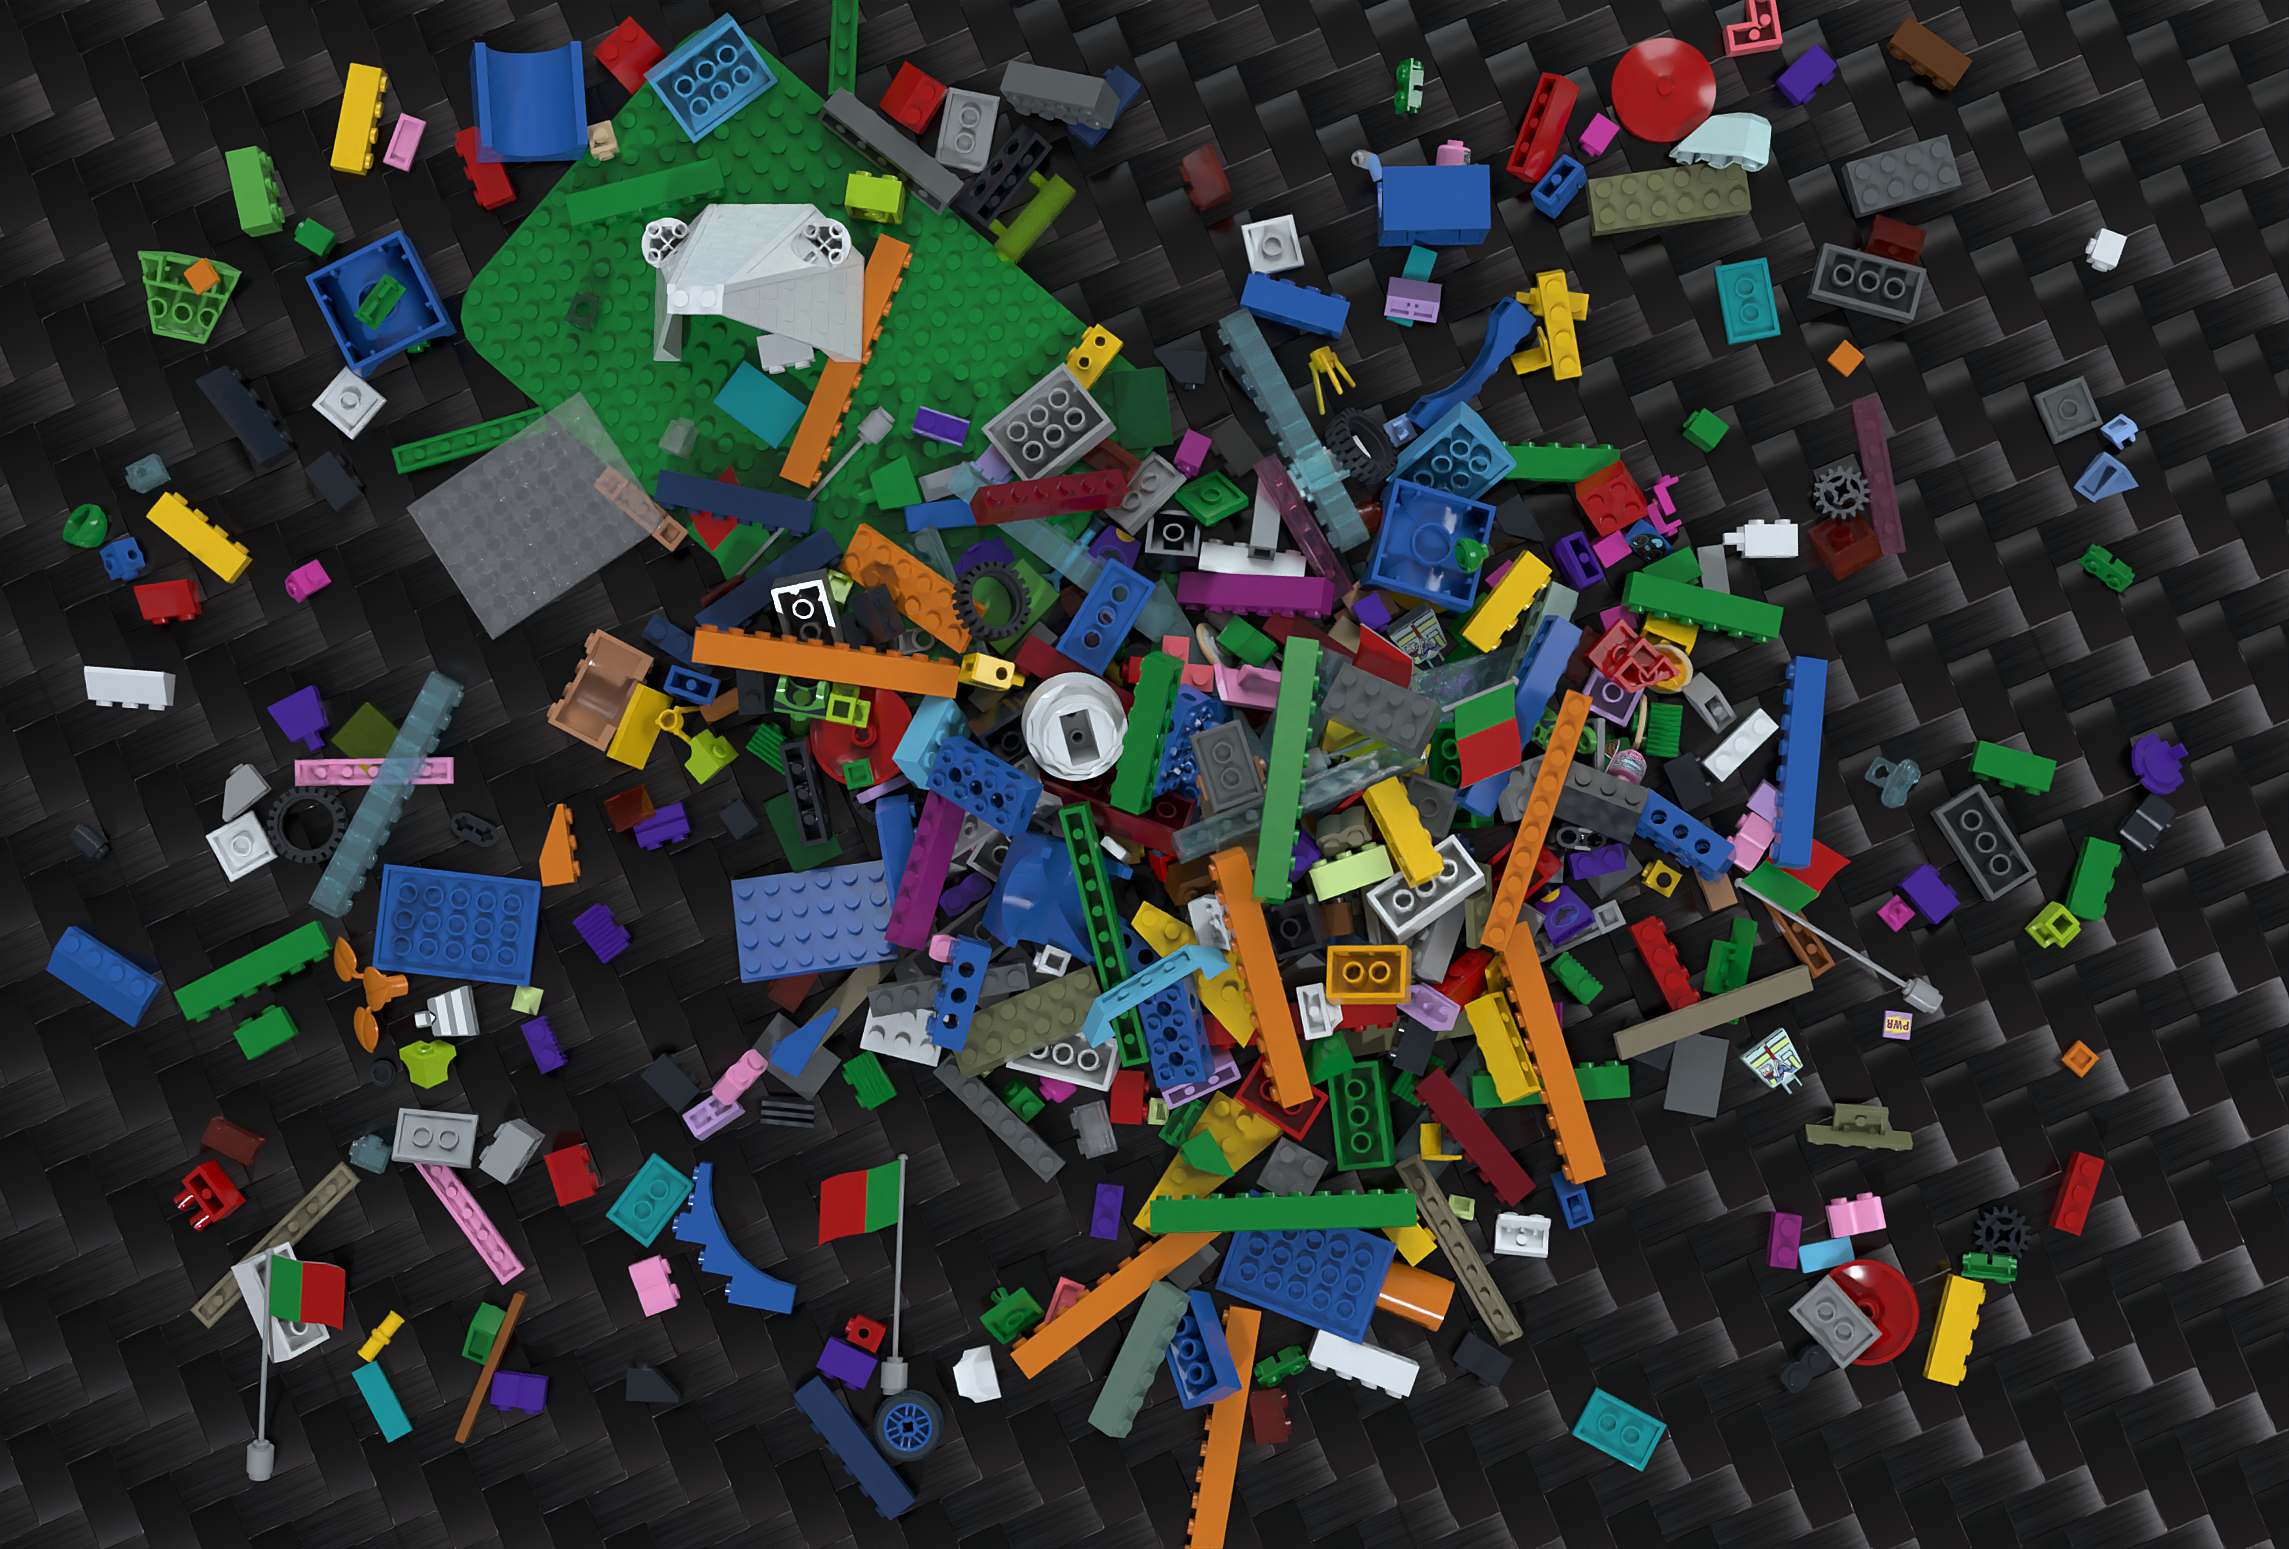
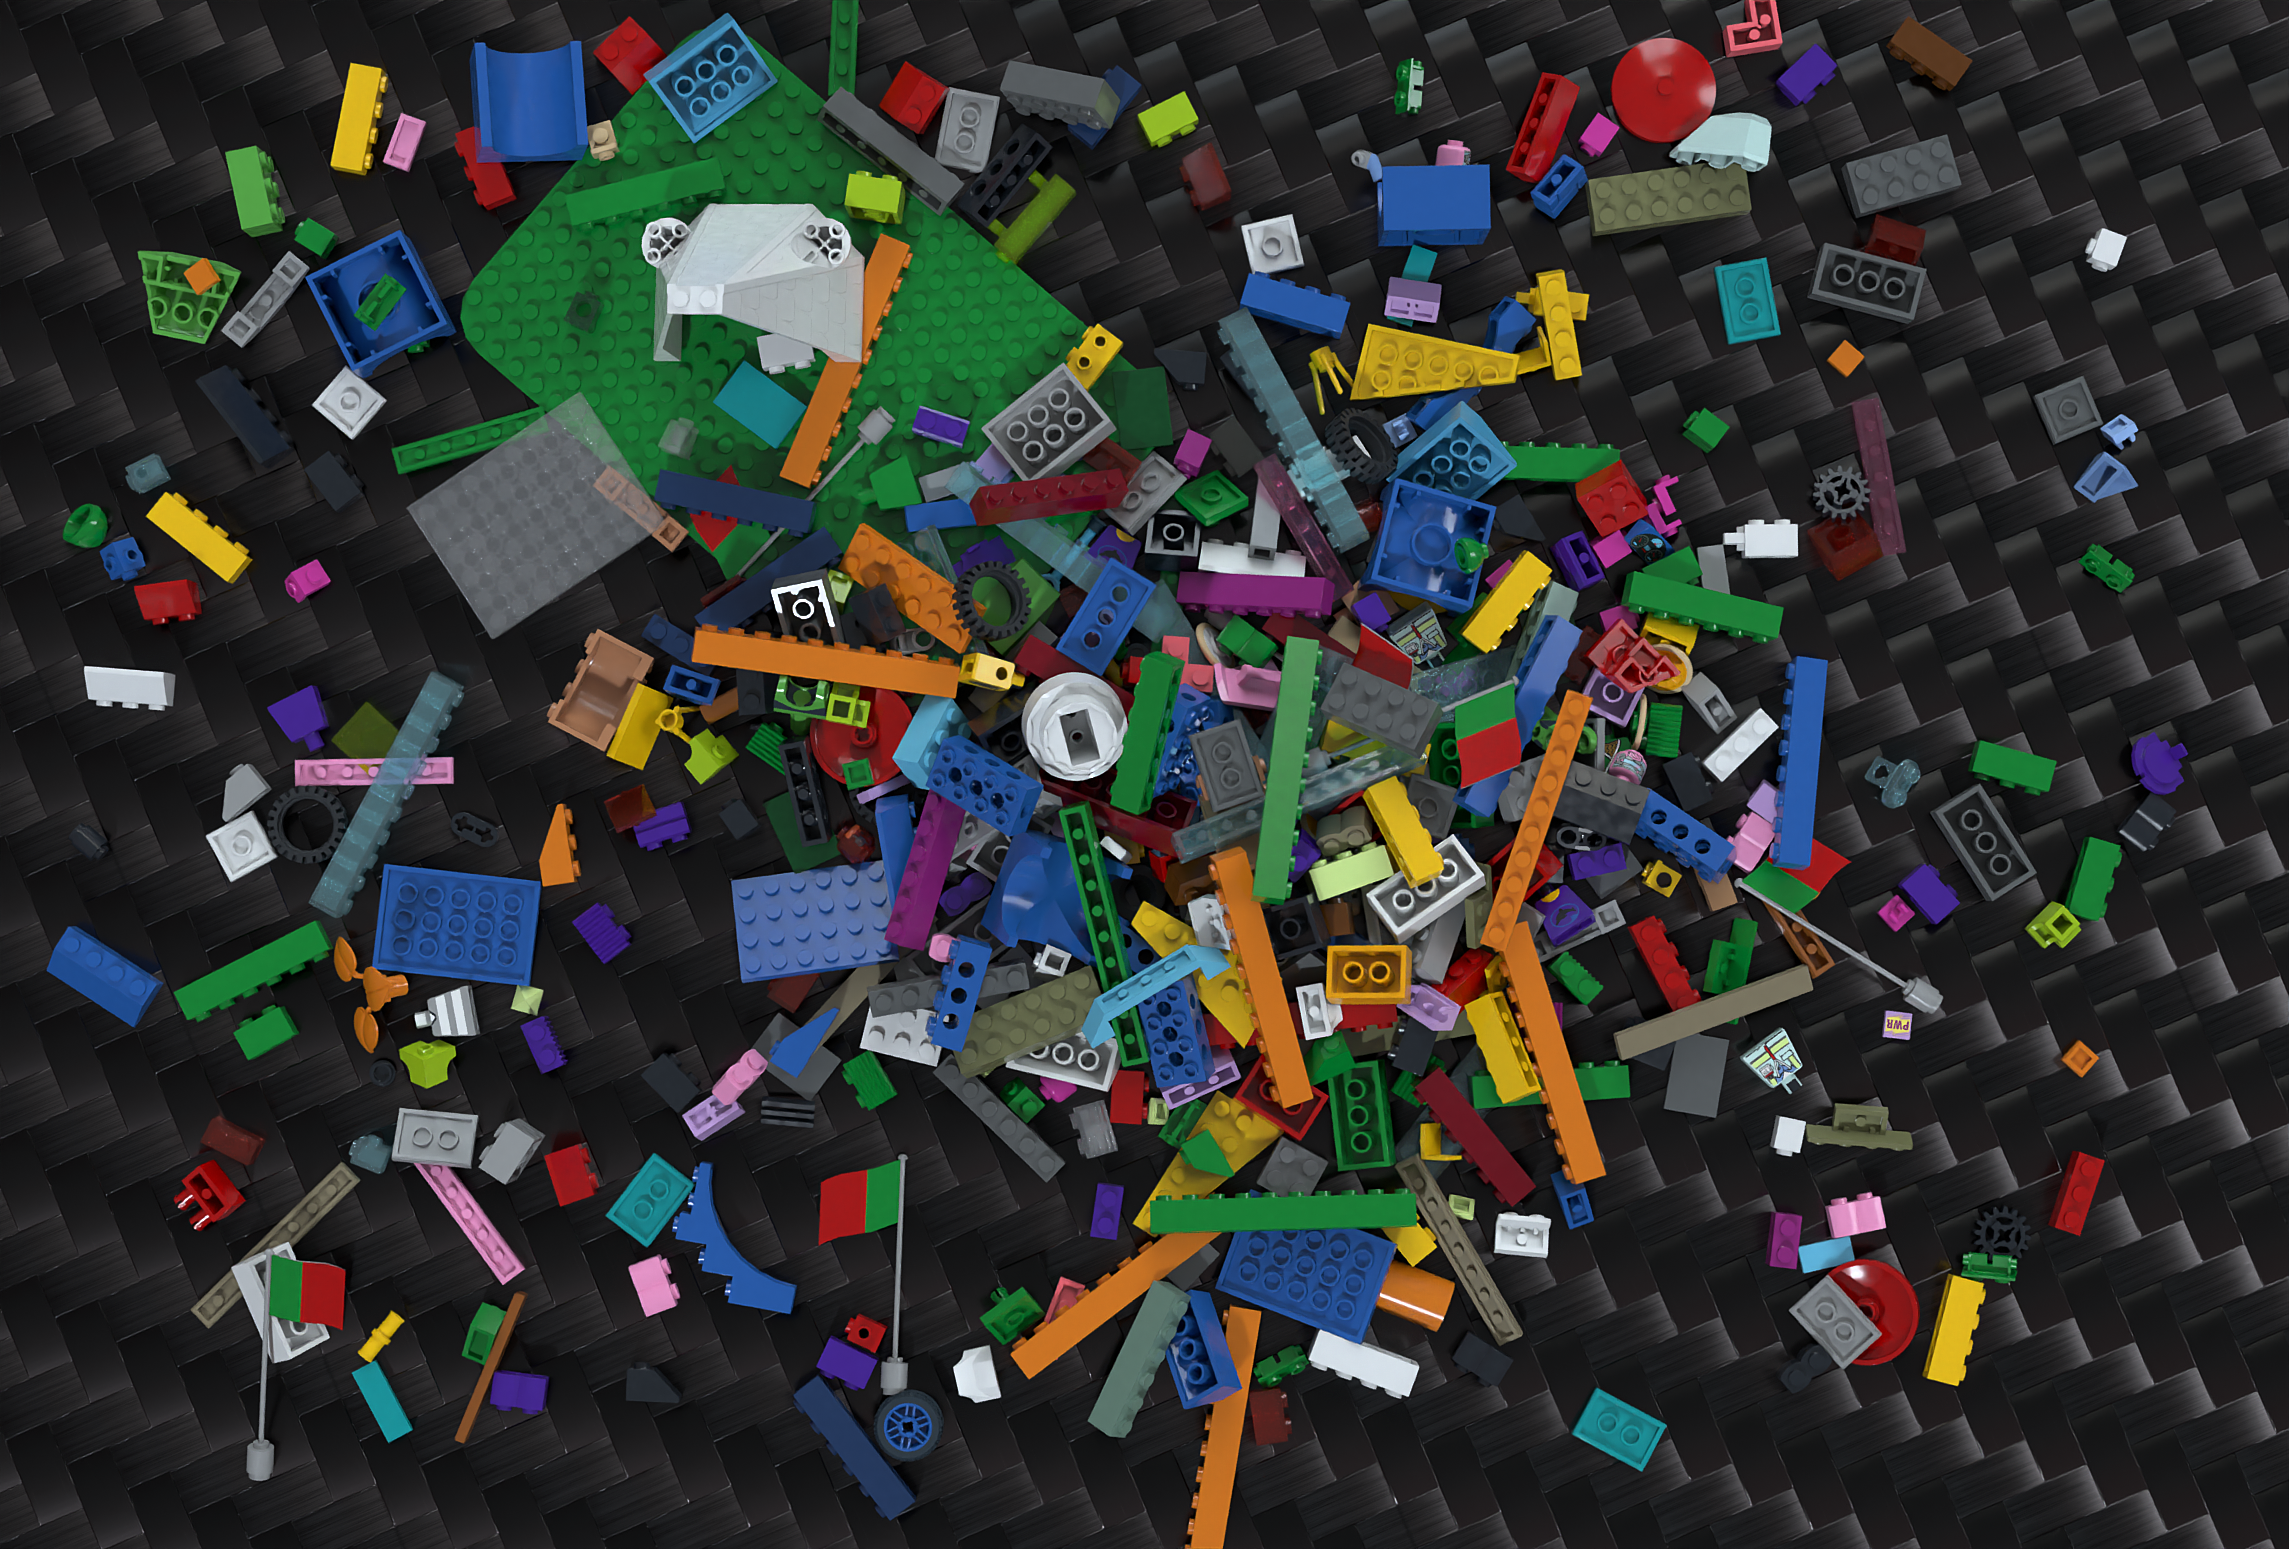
none -> light grey slope [221,251,310,348]
none -> clear red head [836,825,876,864]
none -> lime brick [1138,91,1198,147]
none -> yellow wing [1350,324,1521,401]
none -> white brick [1770,1115,1806,1156]

